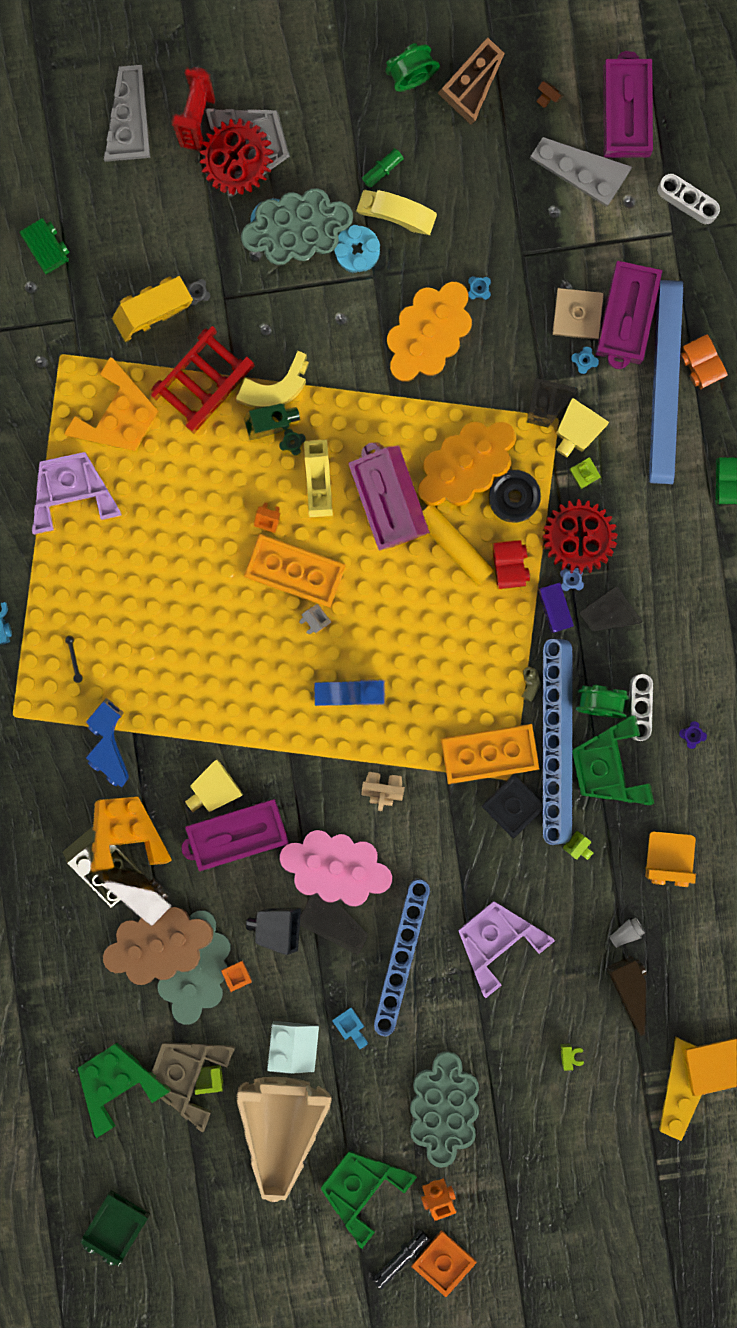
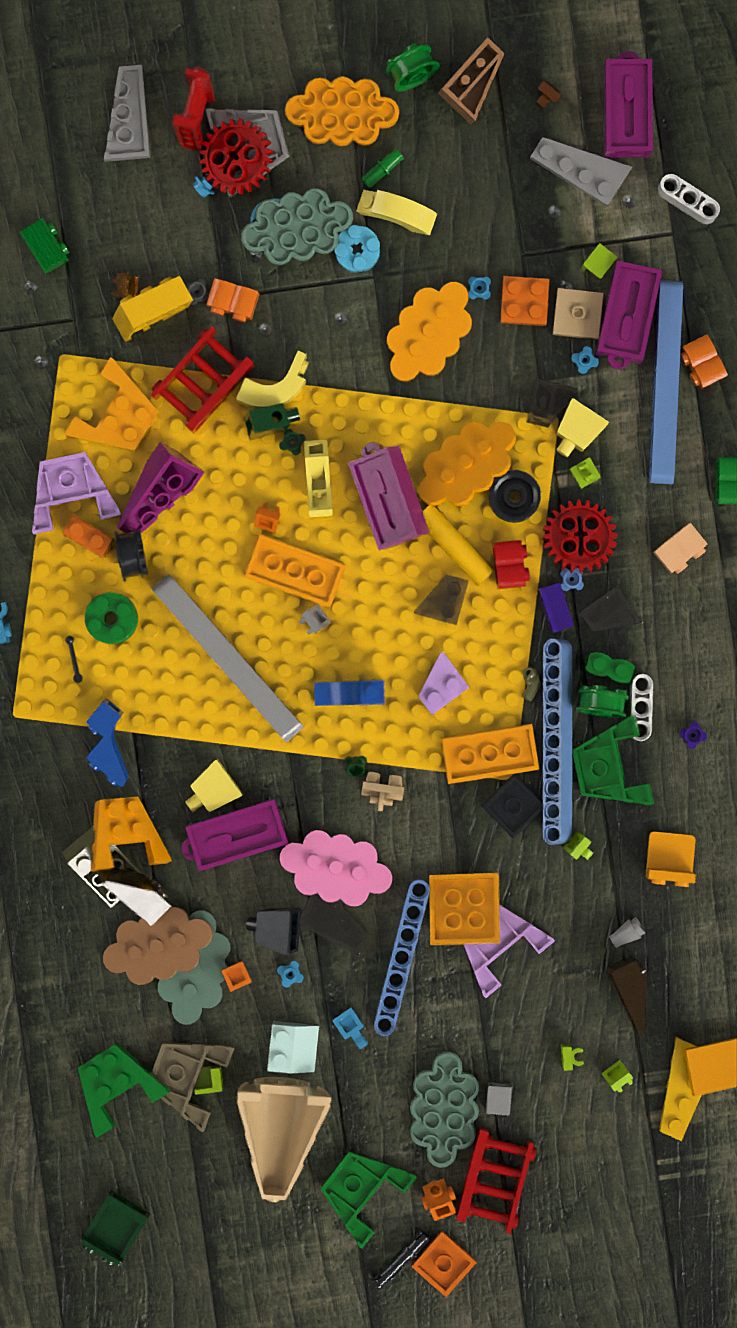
none -> orange brick [63,515,116,559]
none -> green wheel [85,593,138,644]
none -> clear orange tile [111,273,138,299]
none -> black wheel [114,528,148,582]
none -> magenta wedge [117,442,205,533]
none -> light grey beam [151,573,304,742]
none -> dark azure plate [193,175,215,198]
none -> orange brick [206,278,259,322]
none -> dark azure plate [277,961,304,987]
none -> light orange plate [285,76,399,147]
none -> dark green plate [344,756,368,778]
none -> clear smoke wing [414,574,469,625]
none -> lavender wing [418,652,469,715]
none -> light orange plate [429,873,501,945]
none -> red fence [456,1126,537,1234]
none -> light grey panel [485,1082,512,1115]
none -> orange plate [500,276,549,326]
none -> lime panel [581,243,618,279]
none -> green brick [584,652,635,683]
none -> lime tile [601,1060,633,1092]
none -> light nougat brick [653,523,707,574]

